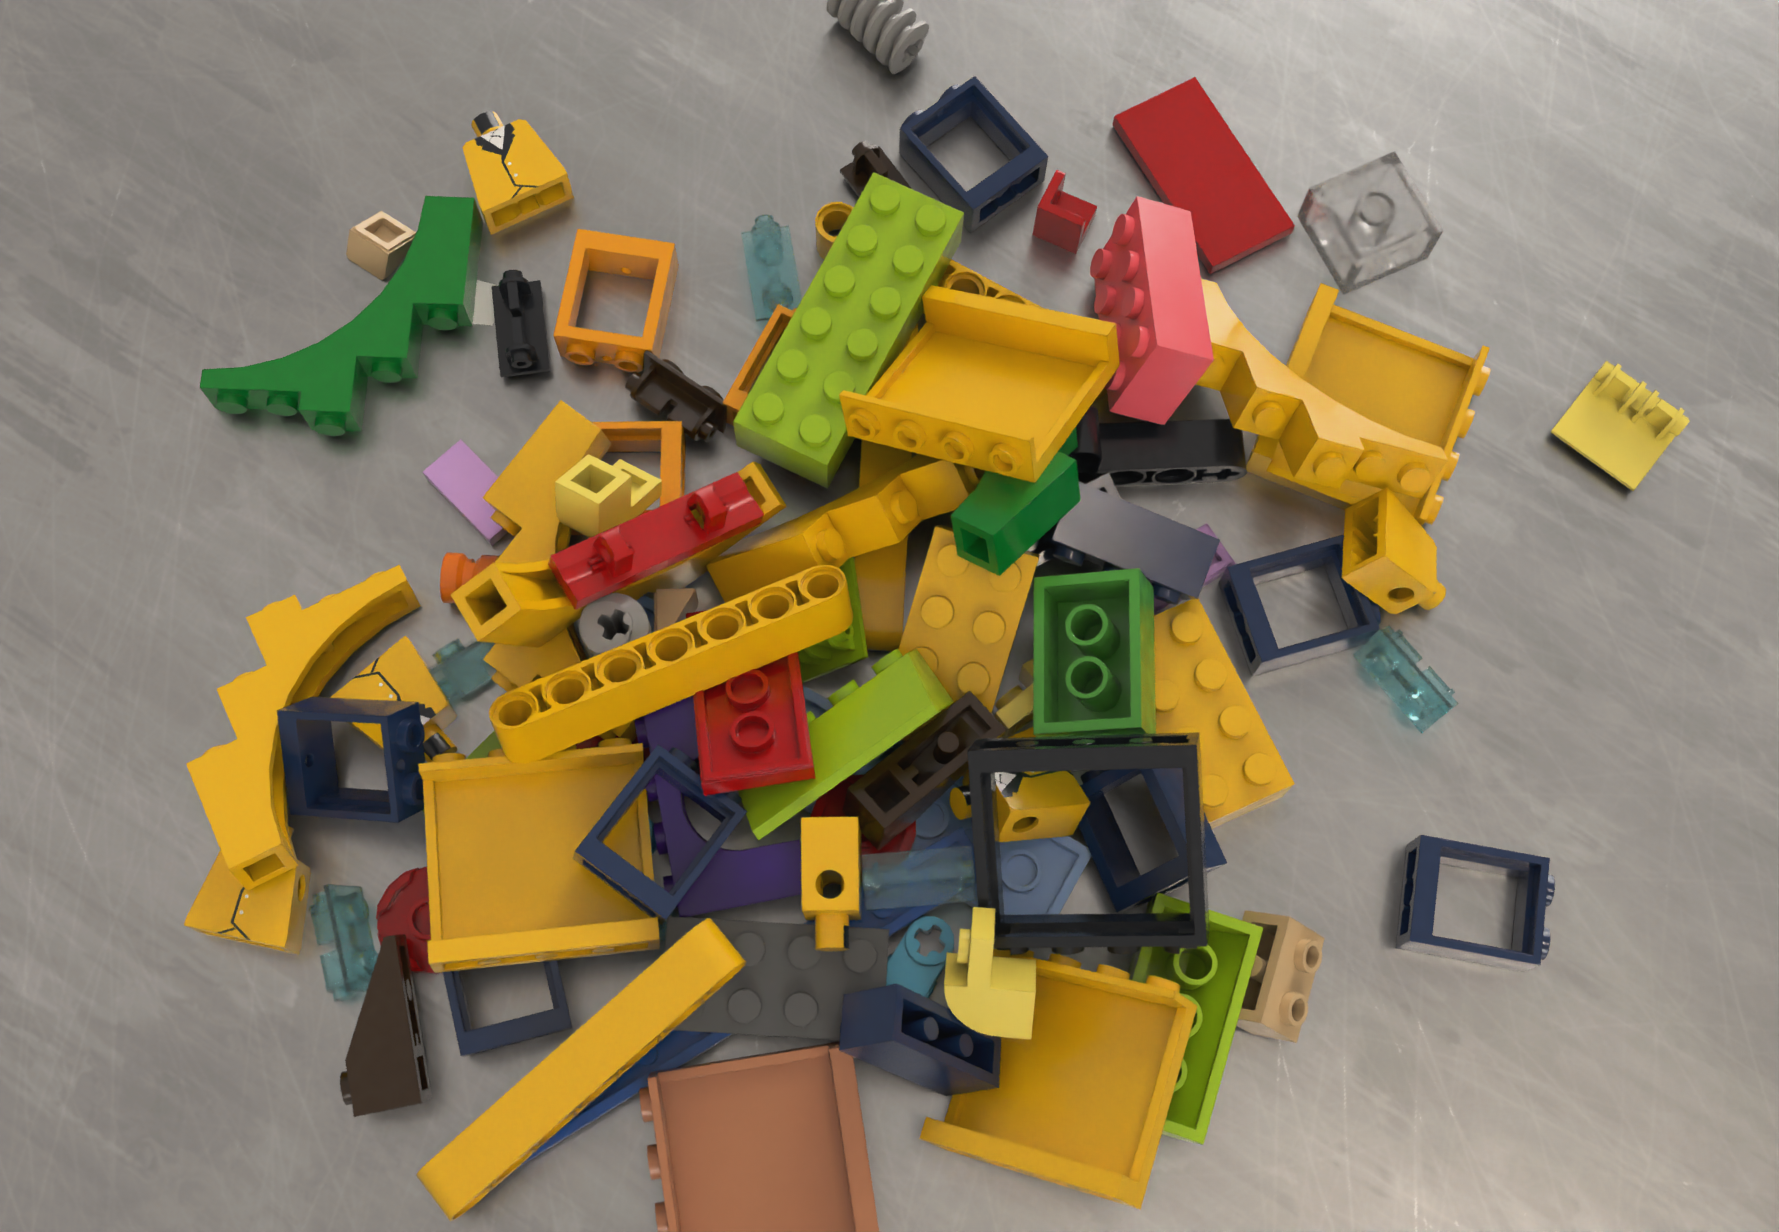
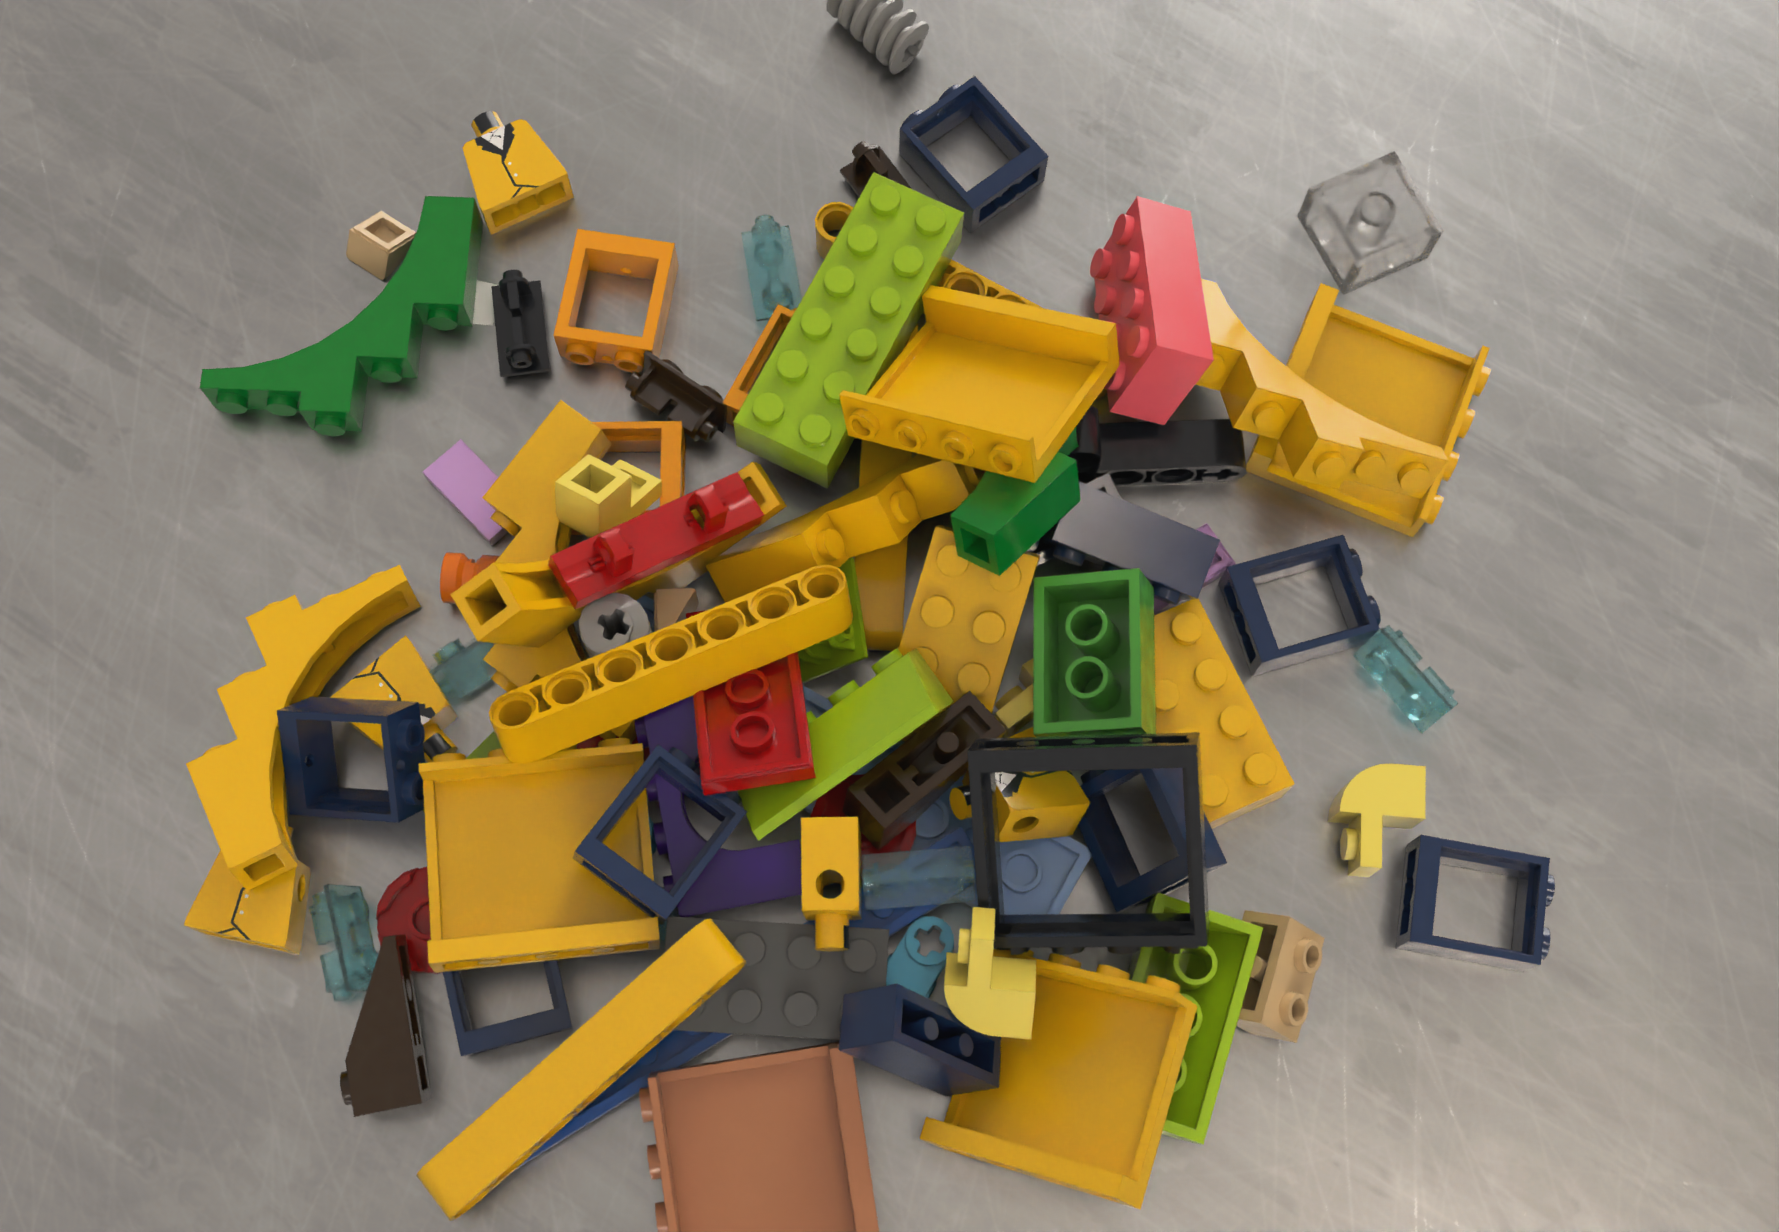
red panel [1032,170,1098,254] -> none
red tile [1112,77,1295,274] -> none
yellow torso [1342,487,1446,614] -> none
light yellow hinge [1551,361,1690,491] -> none
none -> light yellow brick [1328,764,1426,877]

